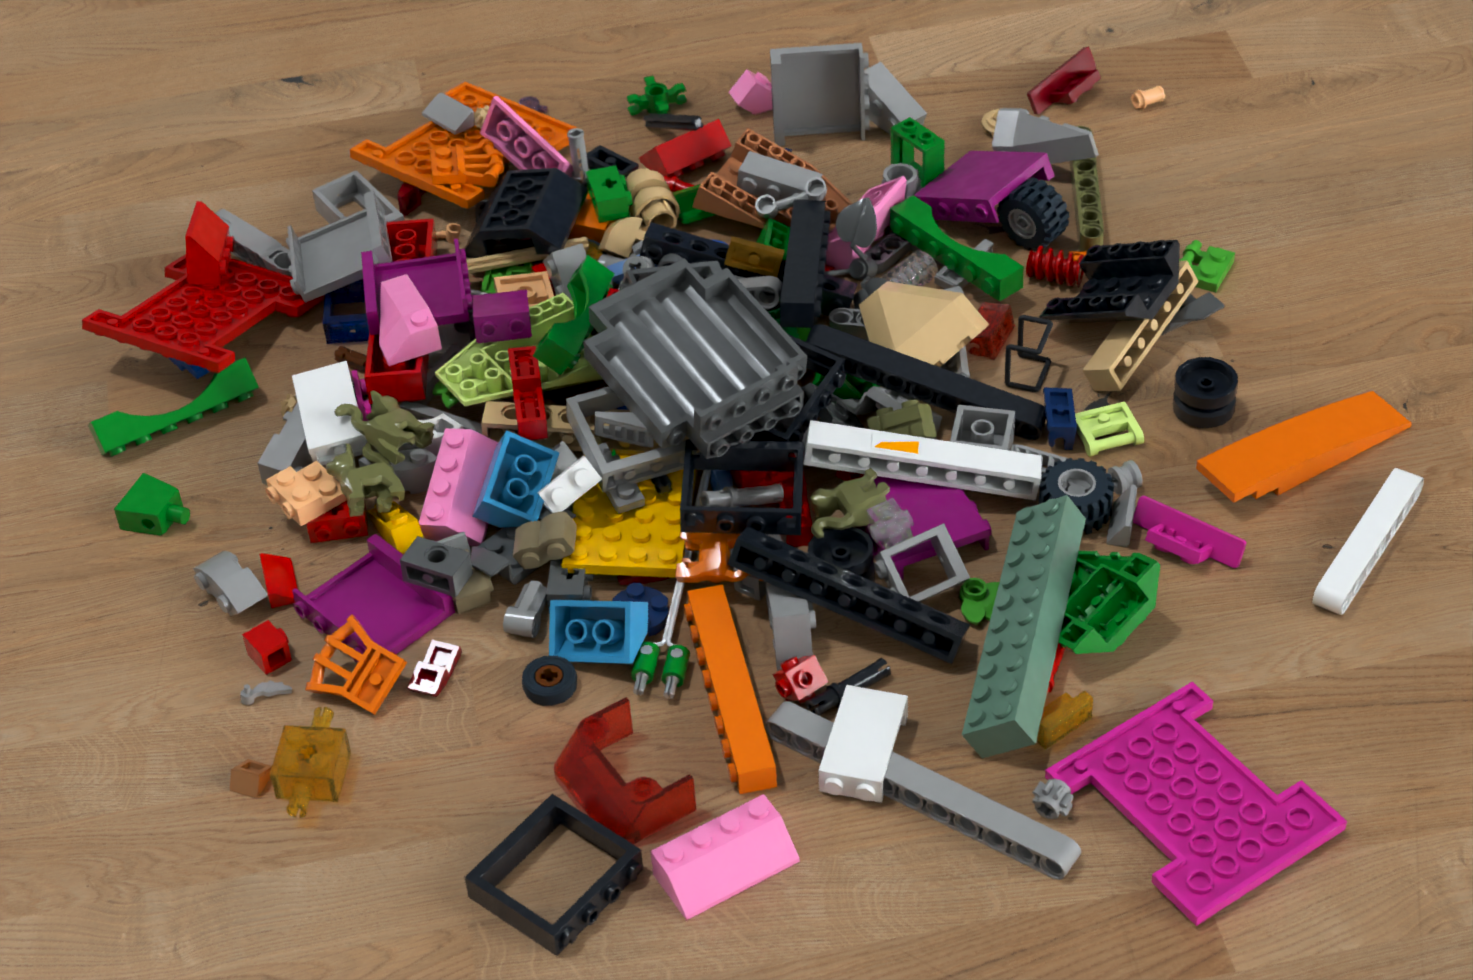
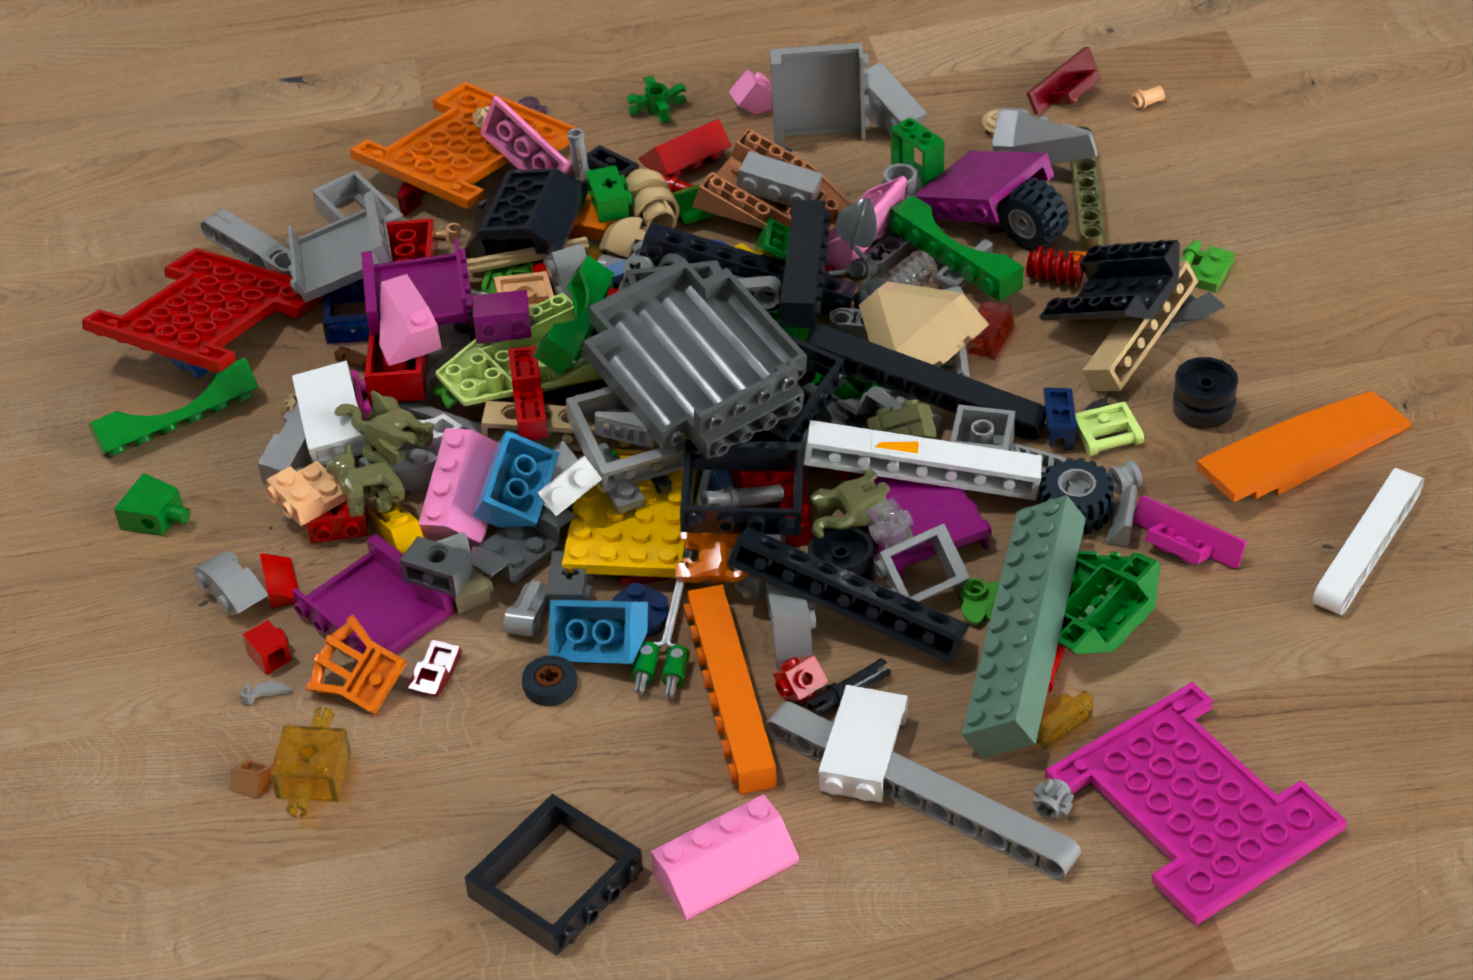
red slope [185,201,234,286] -> none
light grey slope [422,92,474,135] -> none
orange plate [430,138,504,187] -> none
dark tan brick [513,512,577,569] -> none
clear red windscreen [554,697,697,844] -> none
black axle [643,113,704,131] -> none
pearl gold panel [724,236,784,278] -> none
light grey bar [755,177,827,219] -> none
black piece [1005,315,1053,392] -> none

